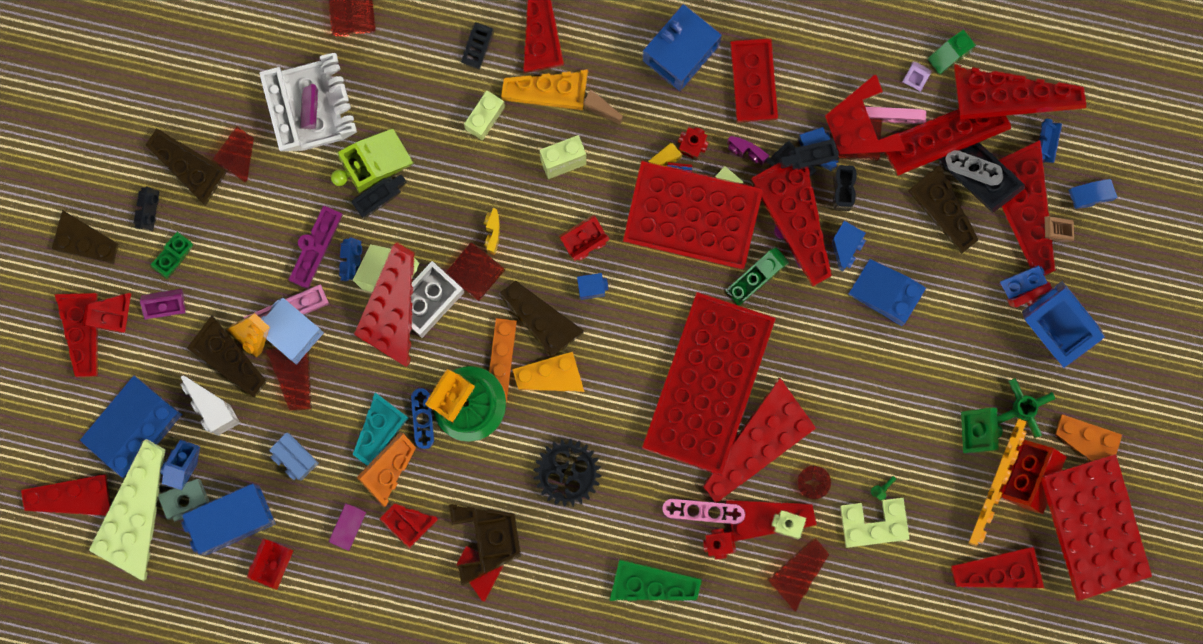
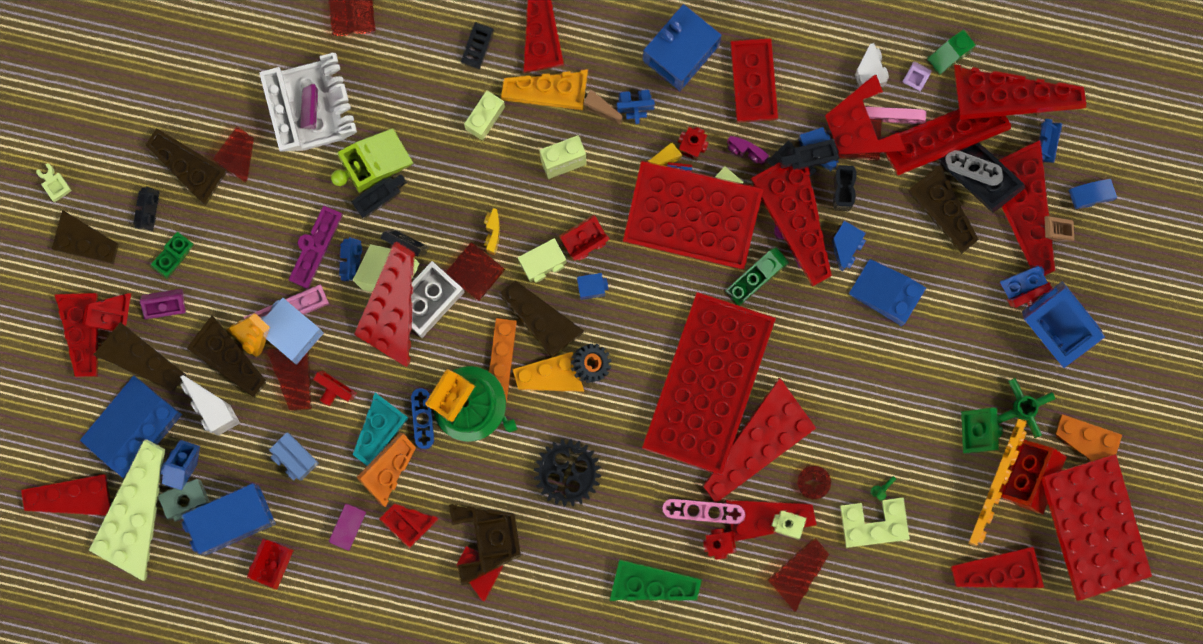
none -> yellowish green plate [36,163,72,202]
none -> dark brown wing [93,322,186,391]
none -> red tile [313,370,357,406]
none -> black tile [380,229,429,257]
none -> green hand [502,415,517,433]
none -> yellowish green brick [518,238,567,283]
none -> black bush [570,344,611,383]
none -> blue hips [617,90,655,124]
none -> white slope [855,43,889,87]

